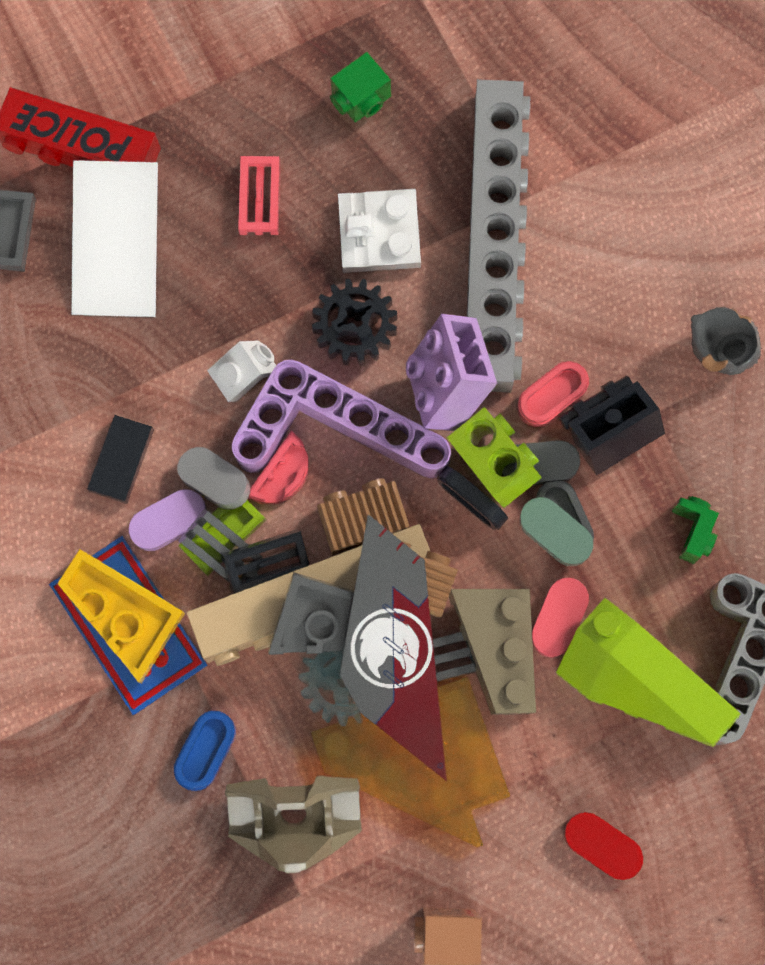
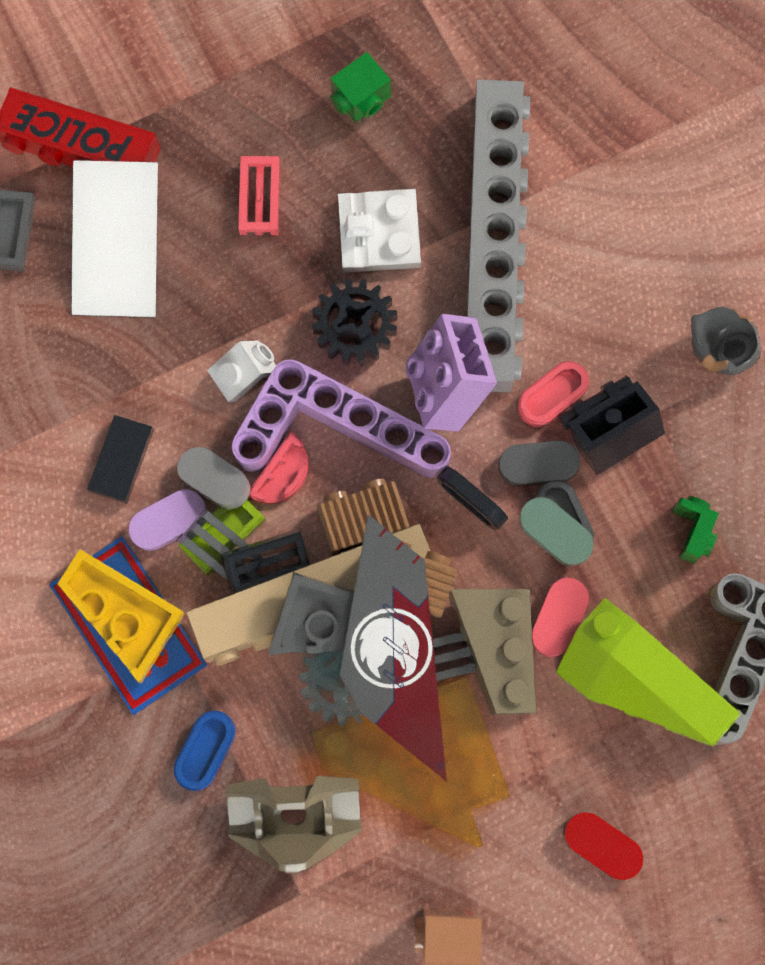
lime brick [447,407,542,508] -> none

